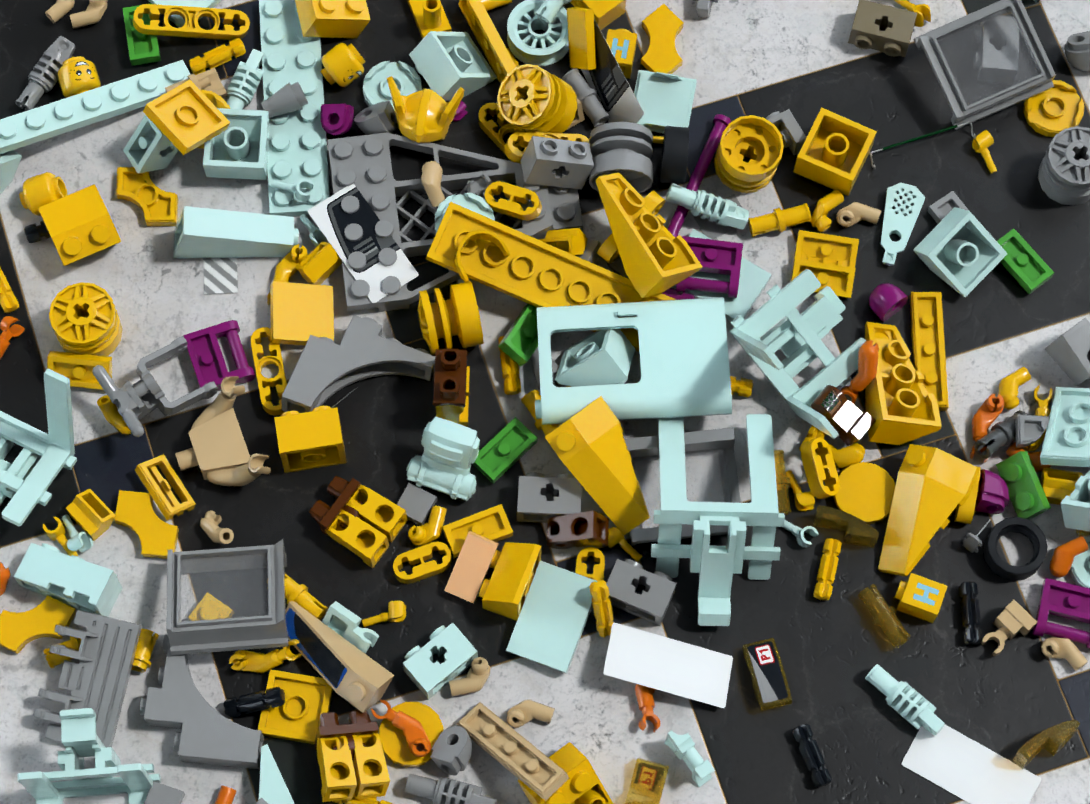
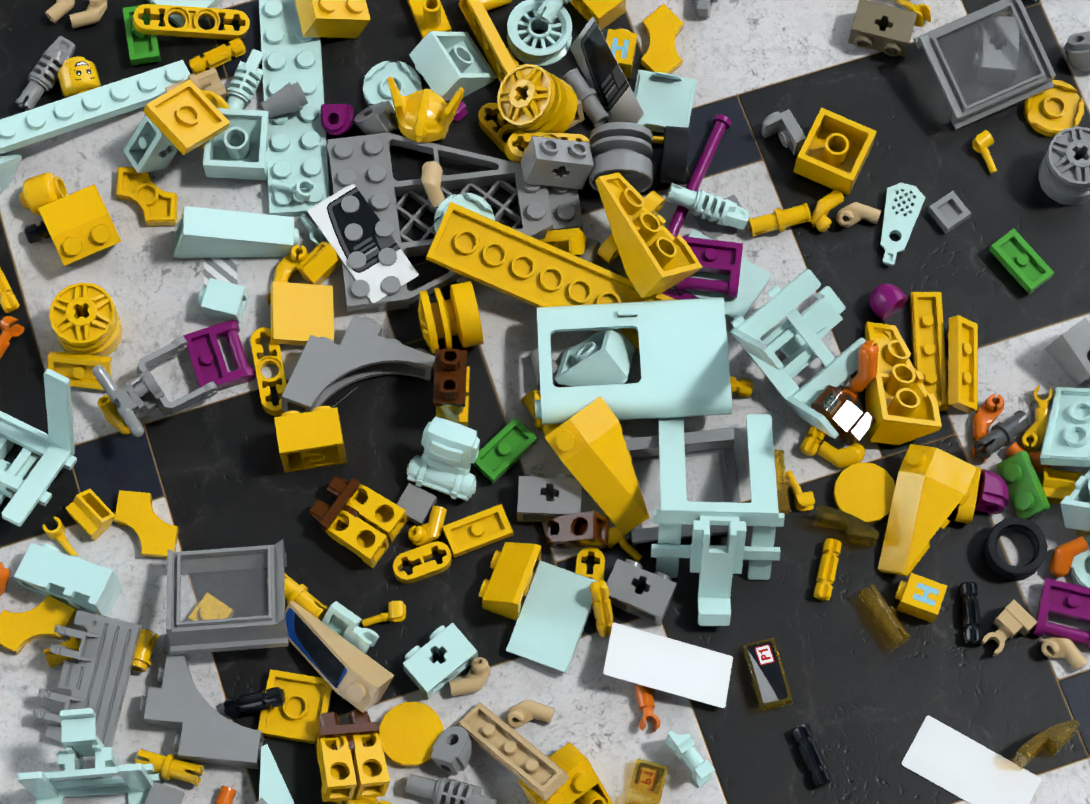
light aqua hand [62,515,93,553] -> none
yellow tile [135,454,196,521] -> none
tan torso [175,376,271,486] -> none
tan arm [200,510,234,544] -> none
yellow arm [229,639,302,673] -> none
yellow head [320,43,366,87] -> none
orange arm [371,700,431,757] -> none
light nougat tile [444,531,499,603] -> none
yellow helmet [455,229,510,283] -> none
light grey piece [466,171,491,196] -> none
yellow beam [484,181,542,221] -> none
bright green plate [498,304,538,367] -> none
yellow axle [498,335,521,395] -> none
yellow tile [567,7,596,70] -> none
yellow wheel [714,115,784,193] -> none
light aqua hand [783,520,818,547] -> none
yellow slope [791,230,859,298] -> none
yellow beam [800,438,840,499] -> none
light aqua hinge [865,664,945,736] -> none
dark green piece [869,121,976,170] -> none
light aqua slope [913,207,1008,298] -> none
light grey piece [962,519,991,553] -> none
yellow arm [998,367,1031,410] -> none
light grey tile [1015,414,1049,448] -> none
none -> yellow pin [135,748,204,786]
none -> light aqua brick [198,278,249,324]
none -> yellow plate [947,315,978,413]

